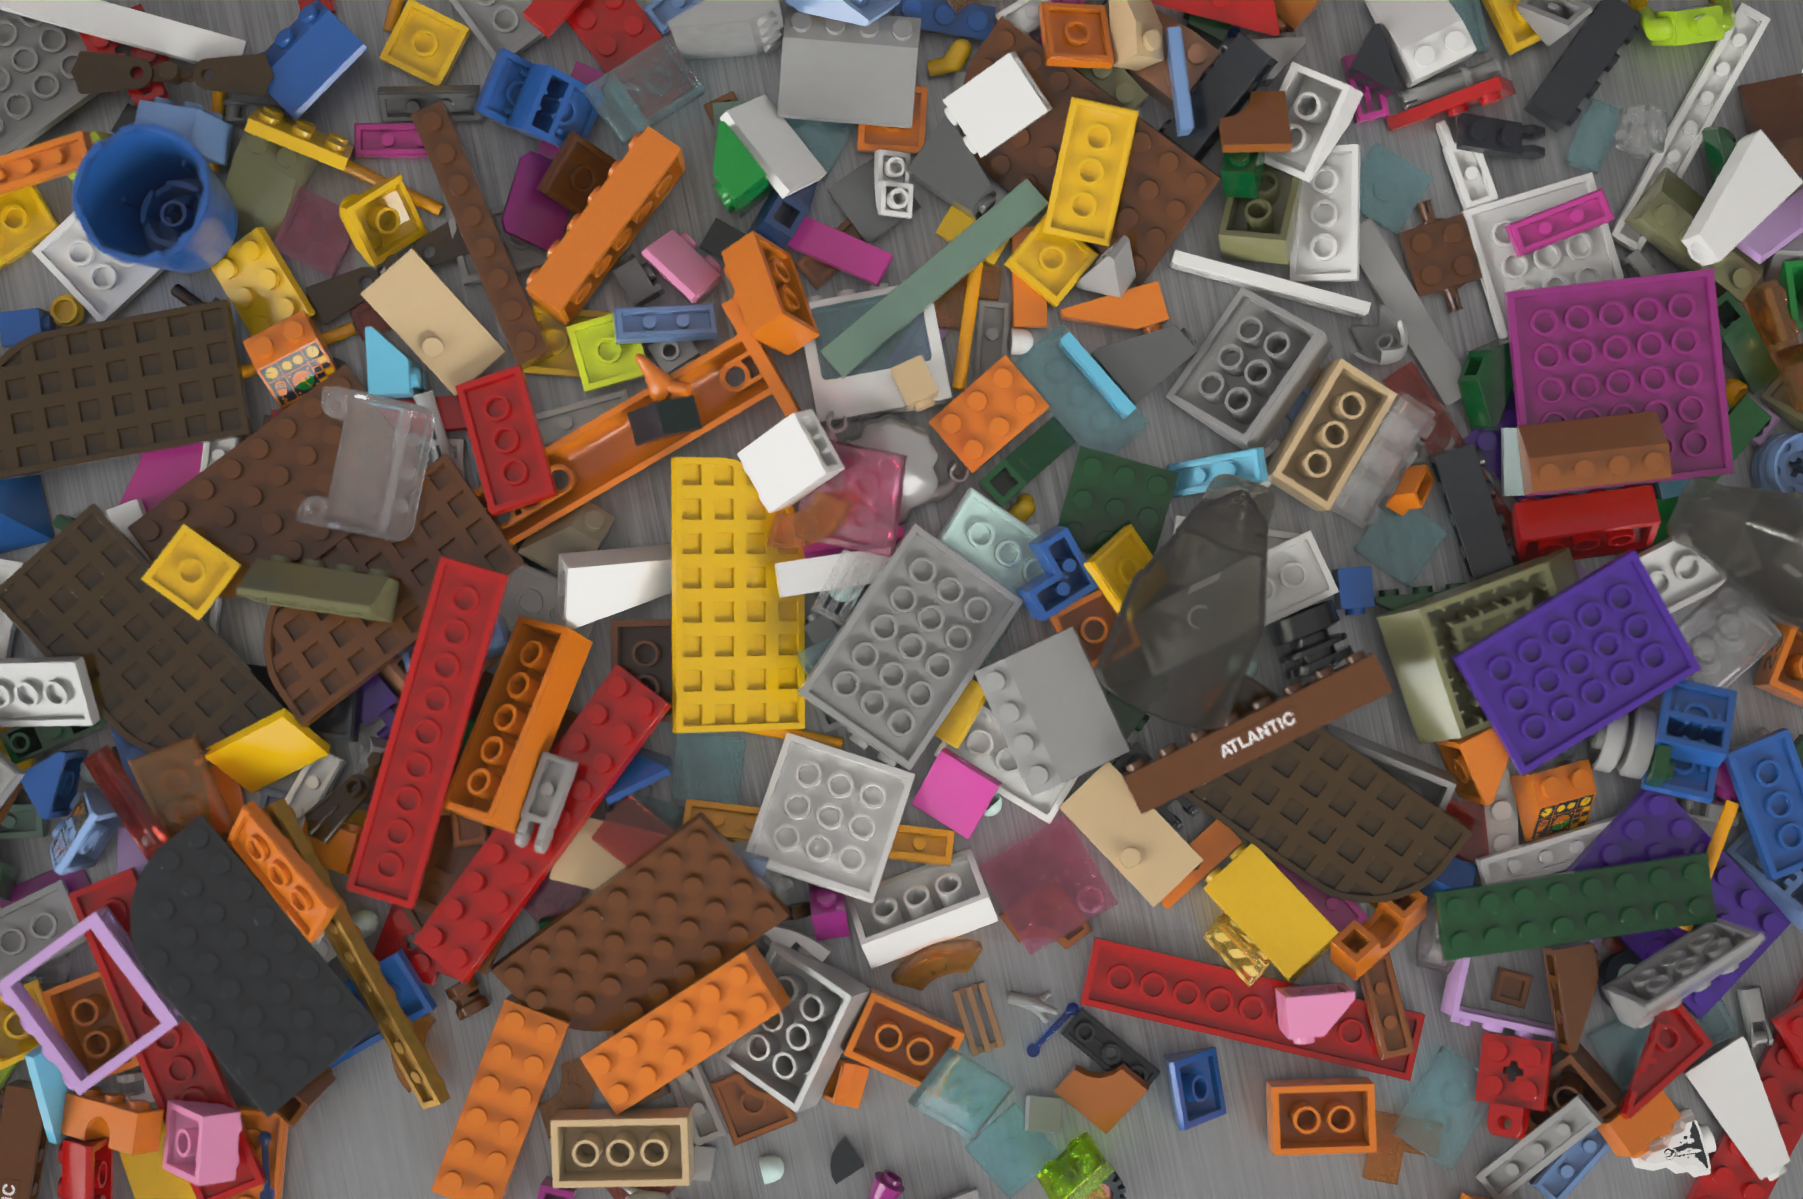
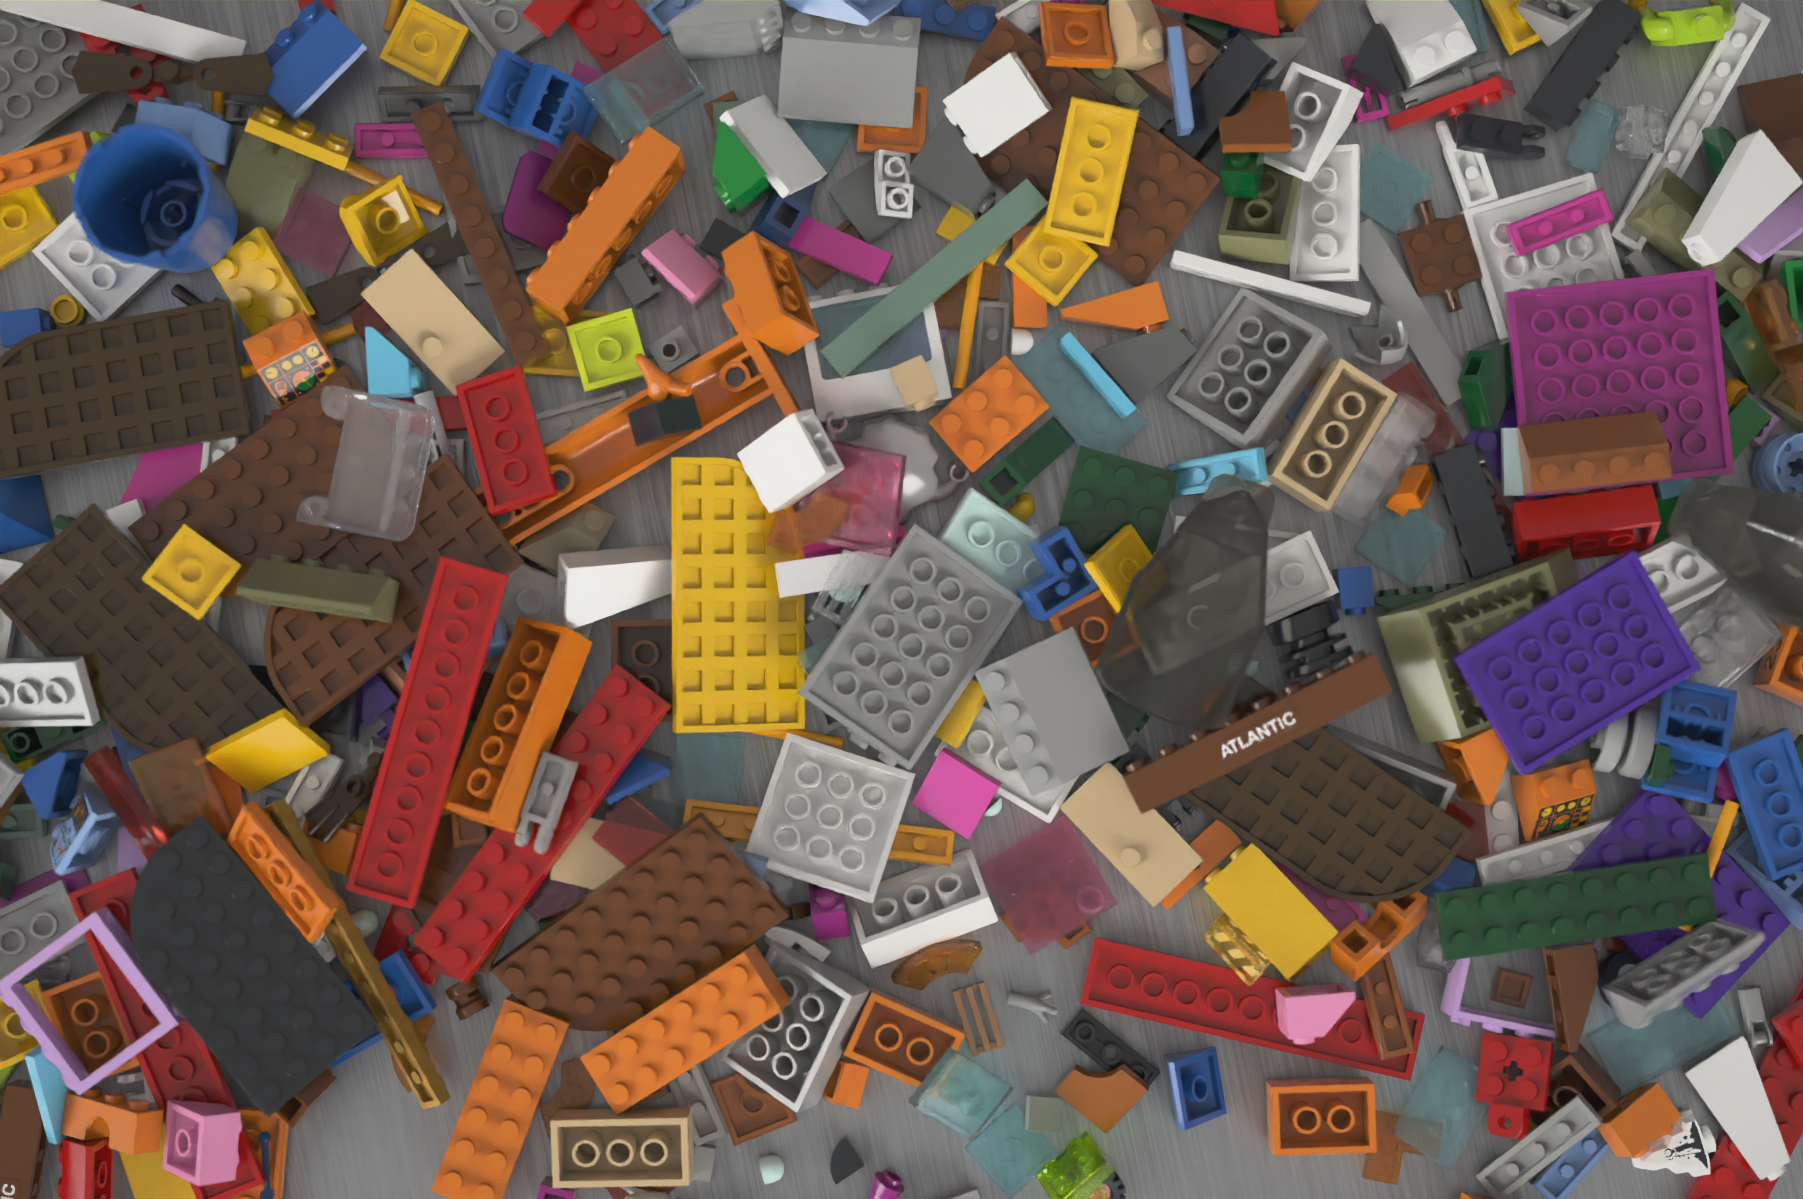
medium blue tile [613,303,719,344] -> none
yellow arm [927,39,972,77] -> none
clear blue hinge [1026,1002,1079,1058] -> none
light grey slope [1075,235,1136,298] -> none
red wing [1619,1004,1714,1119] -> none

